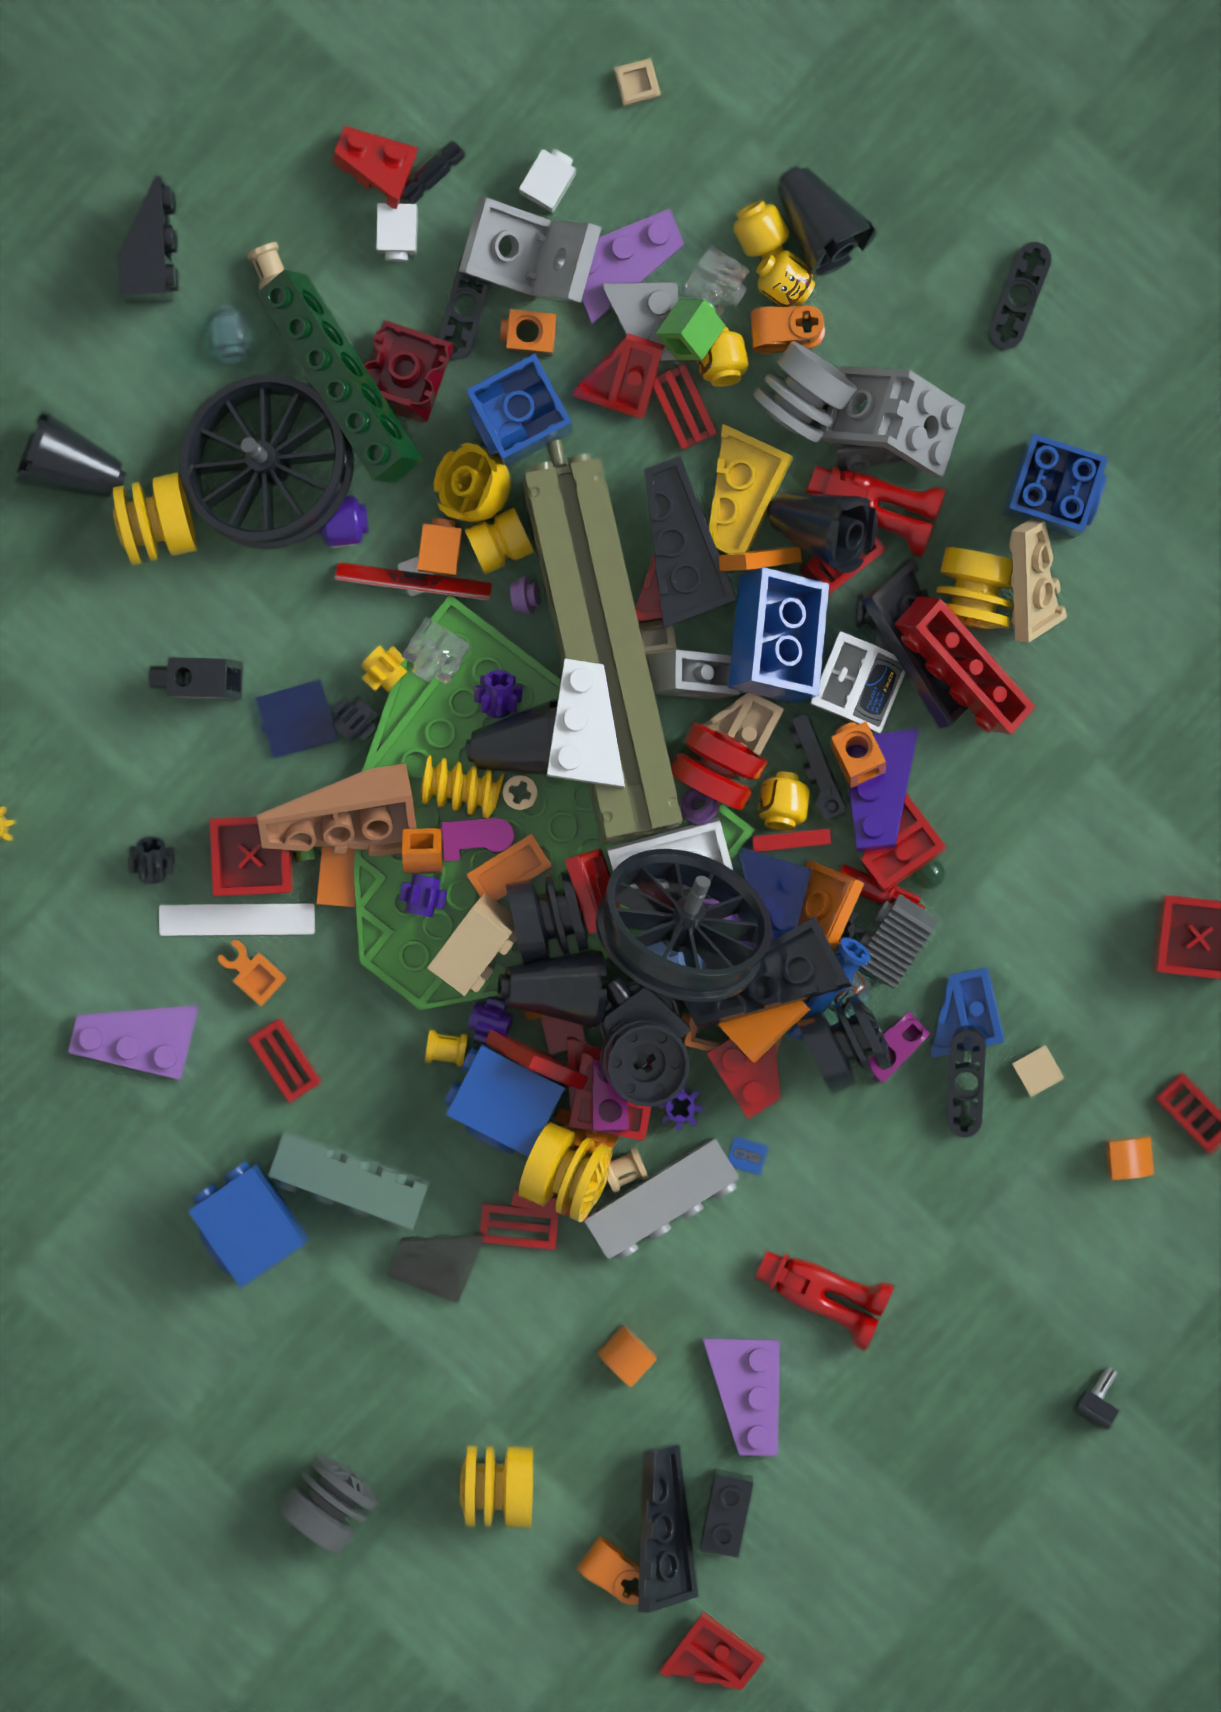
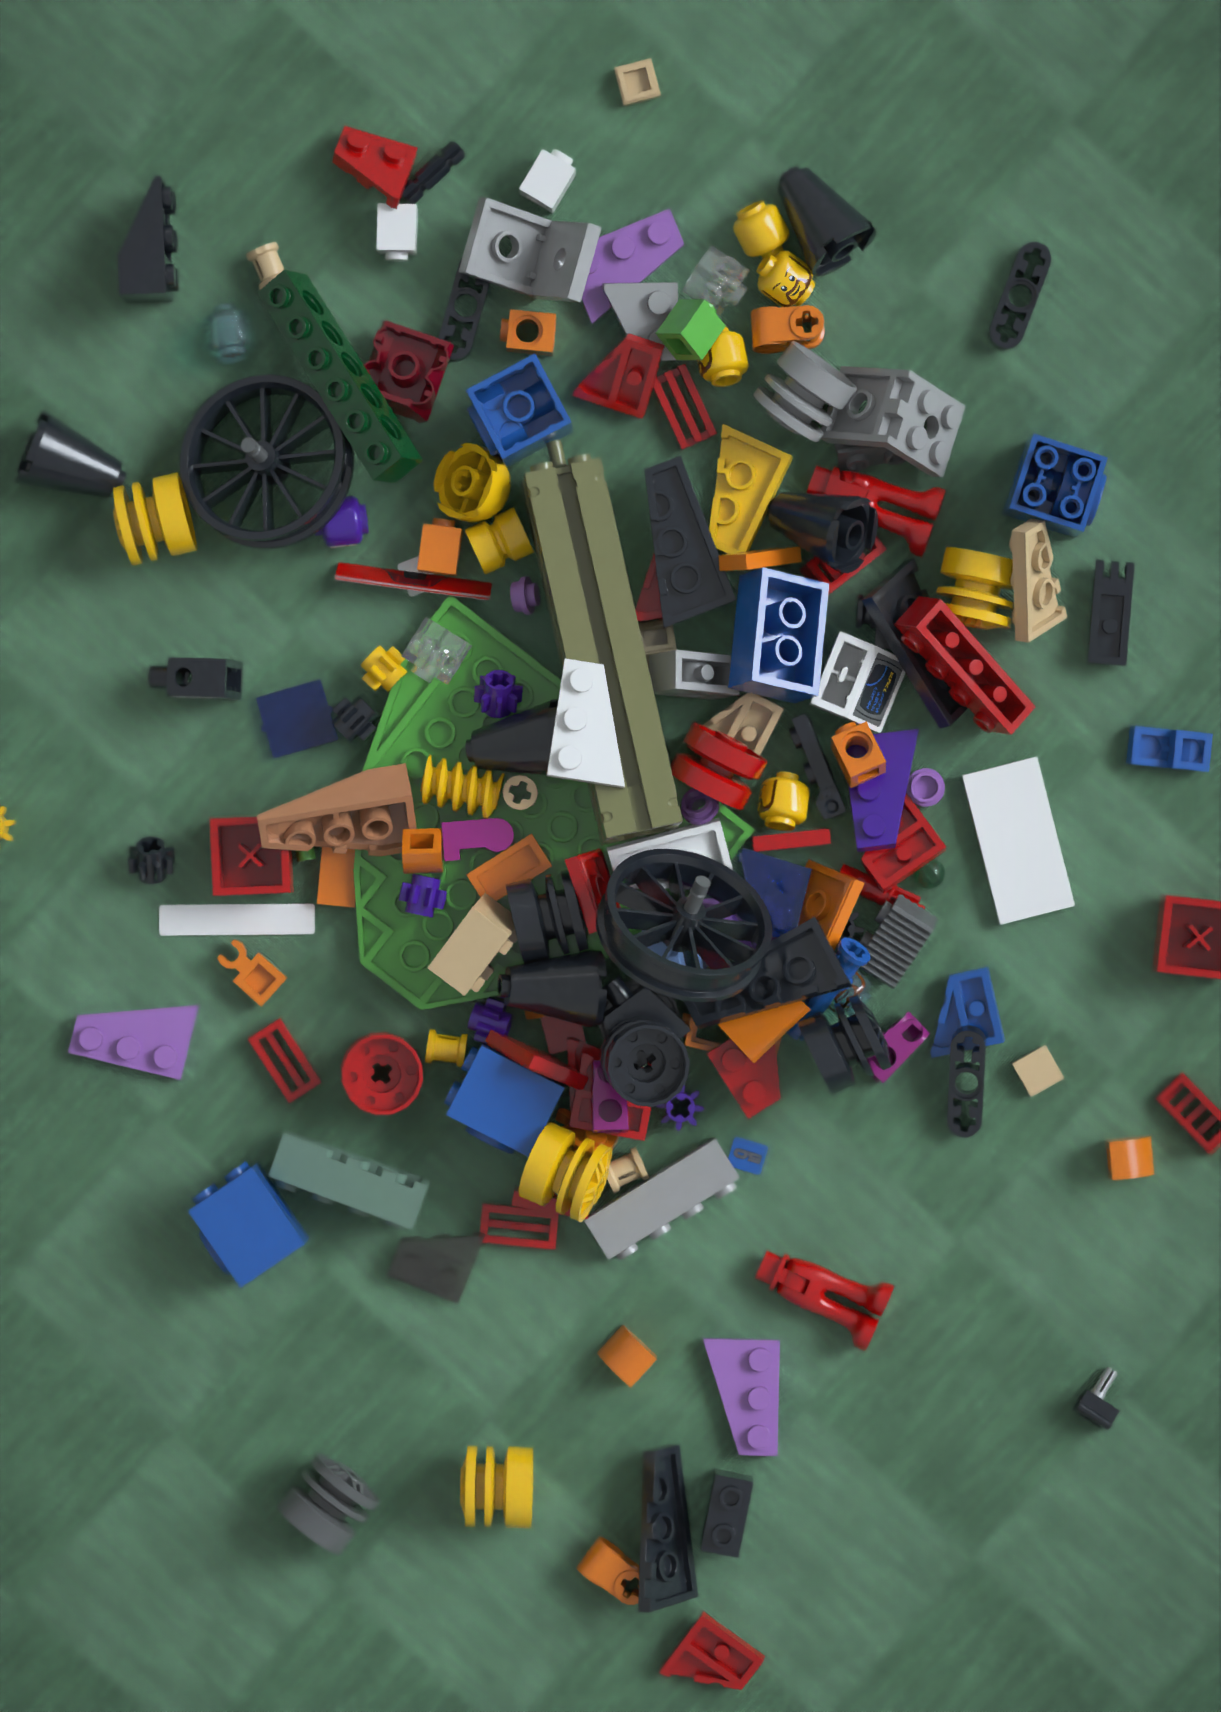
none -> red wheel [341,1032,423,1115]
none -> medium lavender plate [907,768,945,807]
none -> white tile [962,757,1075,925]
none -> black hinge [1087,559,1135,666]
none -> blue slope [1126,726,1213,772]

